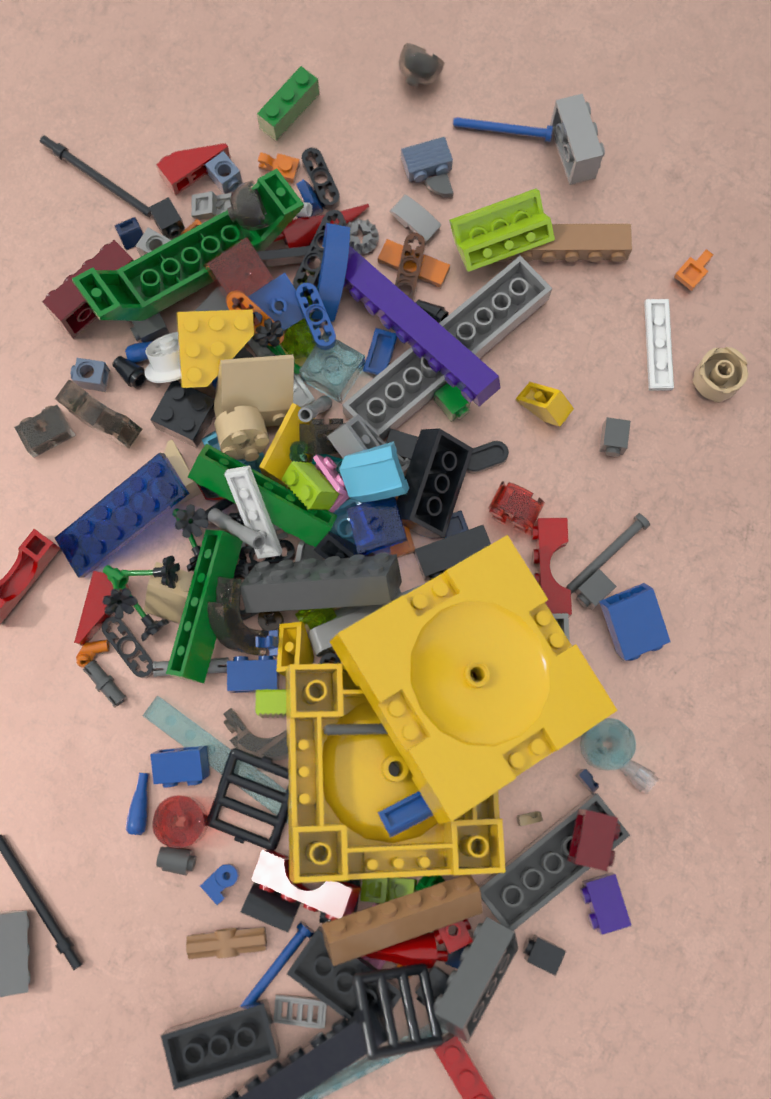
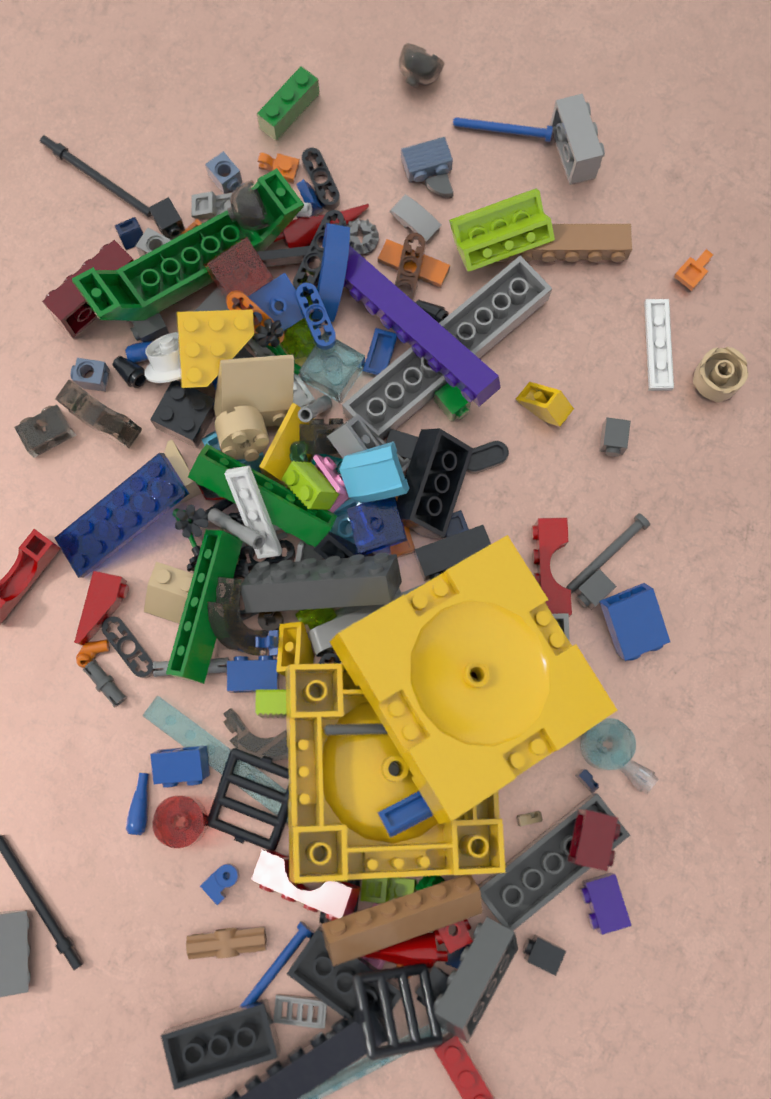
black plant [103,555,180,641] -> none
red slope [156,143,231,196] -> none
dark grey brick [156,845,196,876] -> none
black brick [240,882,301,933] -> none
clear red brick [488,481,545,534] -> none

